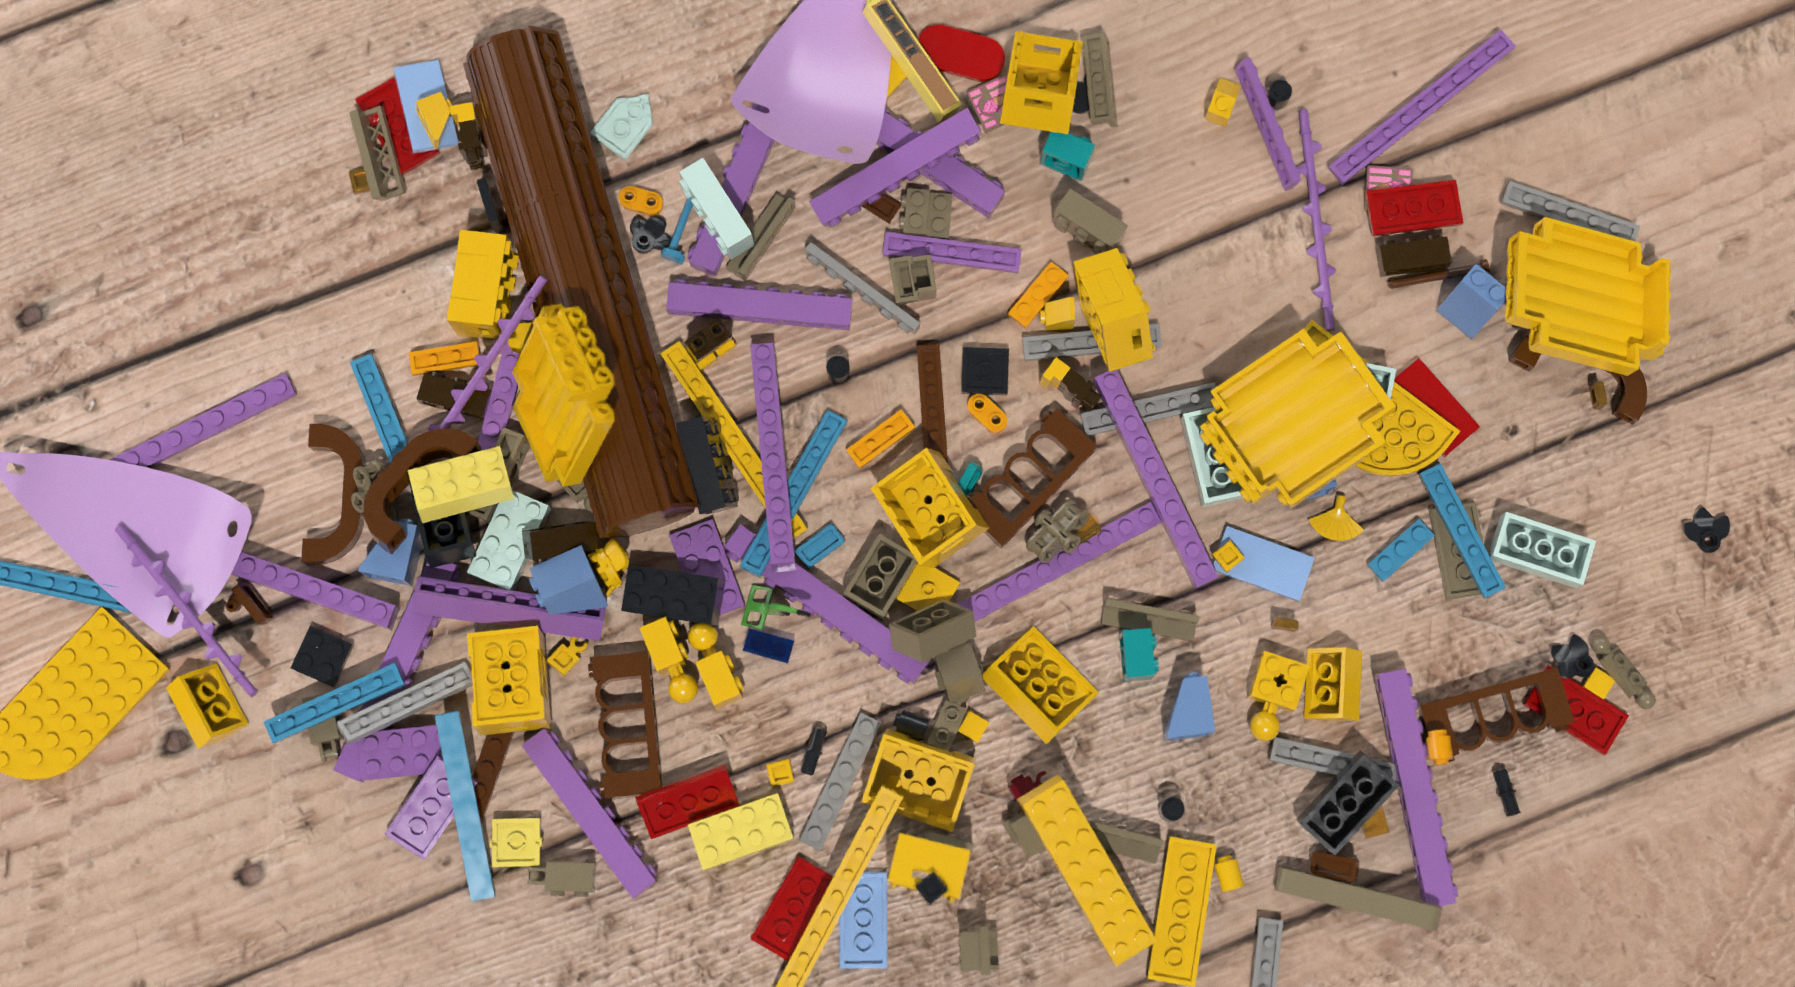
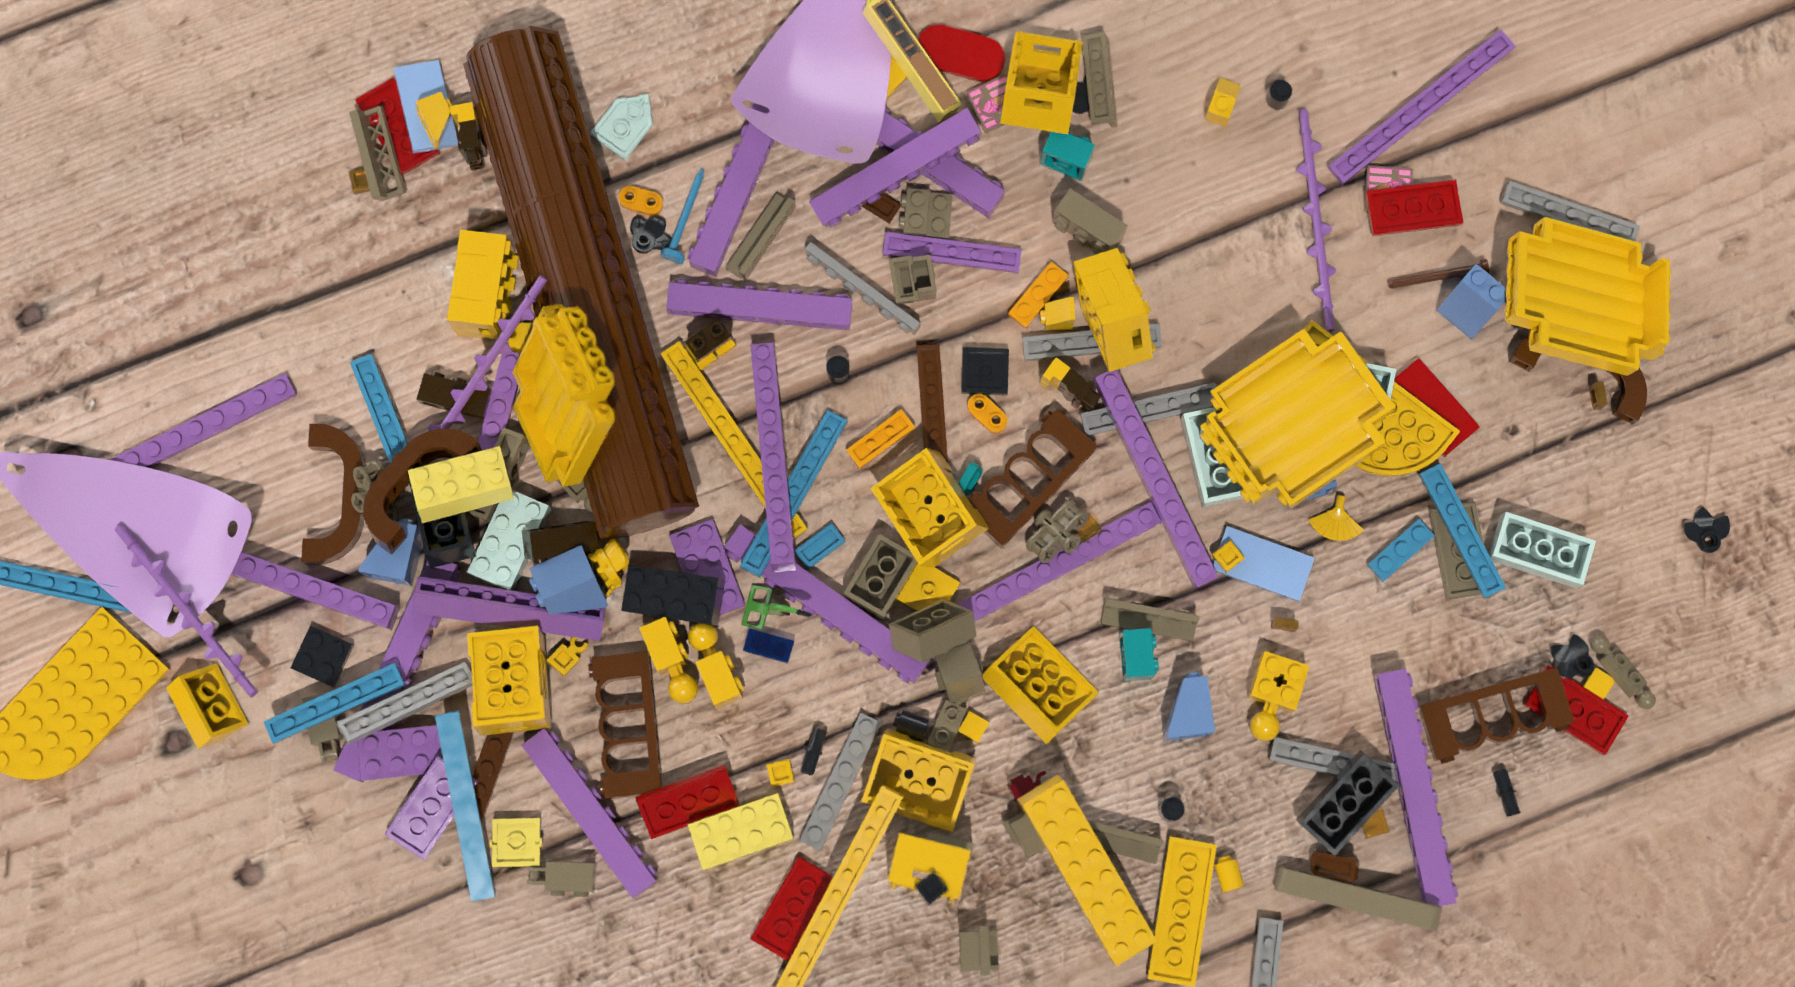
reddish brown piece [225,582,273,625] -> none
light orange plate [408,341,480,376] -> none
black tile [476,177,505,234] -> none
black brick [676,416,739,514] -> none
light aqua brick [679,158,754,260] -> none
light blue tile [840,872,888,969] -> none
medium lavender plate [1235,58,1301,191] -> none
yellow slope [1304,647,1362,721] -> none
dark brown brick [1376,234,1452,277] -> none
light orange brick [1426,730,1453,765] -> none

